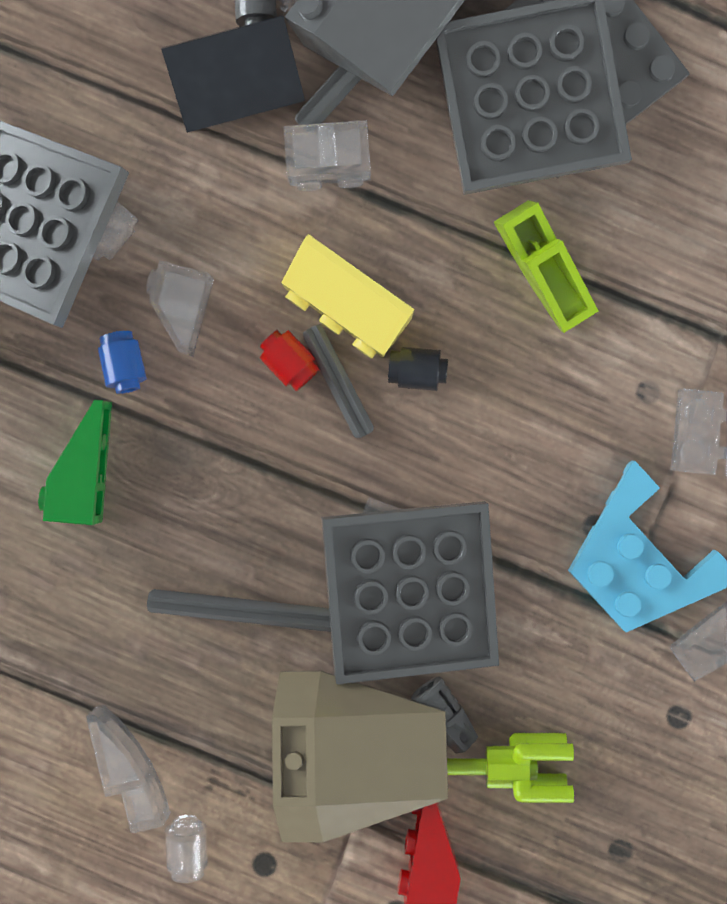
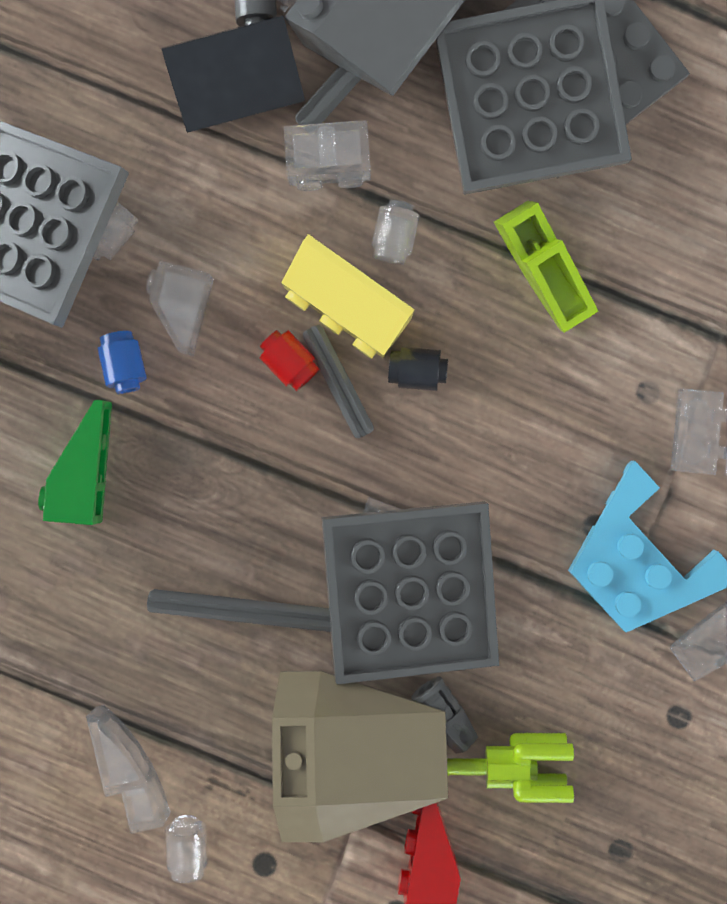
none -> clear brick [371,200,420,264]

